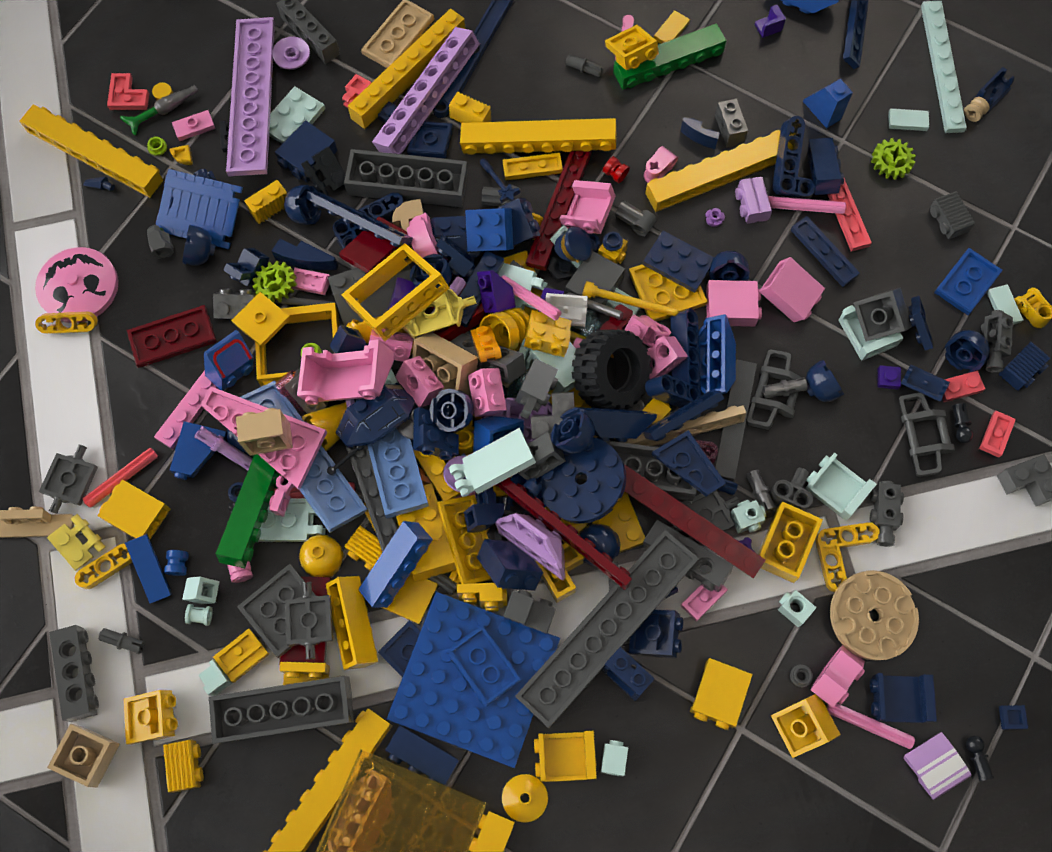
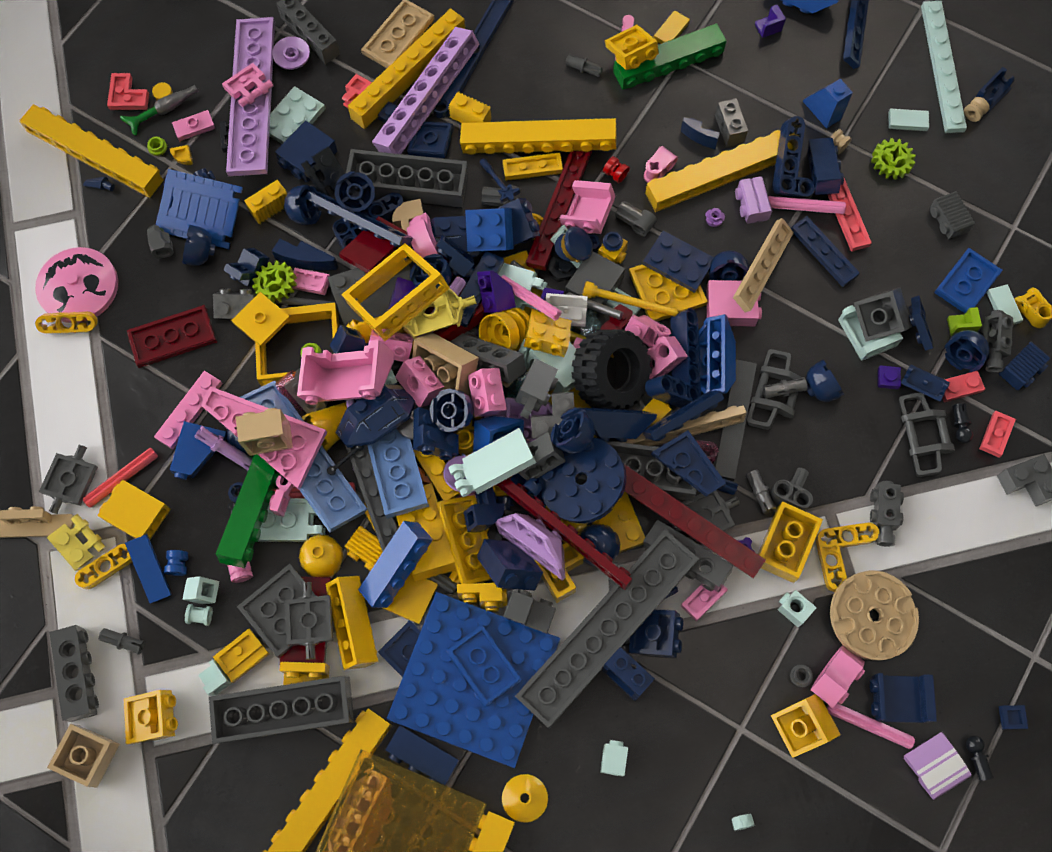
yellow brick [163,740,204,793] -> none
blue slope [204,330,254,391] -> none
light orange plate [470,326,502,363] -> none
yellow panel [534,731,597,782] -> none
yellow panel [690,658,753,730] -> none
light aqua brick [730,500,766,534] -> none
bright pink brick [759,257,825,322] -> none
light aqua panel [805,452,876,521] -> none
none -> bright pink plate [222,63,273,107]
none -> dark blue cylinder [335,172,375,213]
none -> light aqua axle [732,814,755,831]
none -> tan plate [733,218,794,312]
none -> tan wheel [830,129,852,154]
none -> lime panel [947,307,982,336]

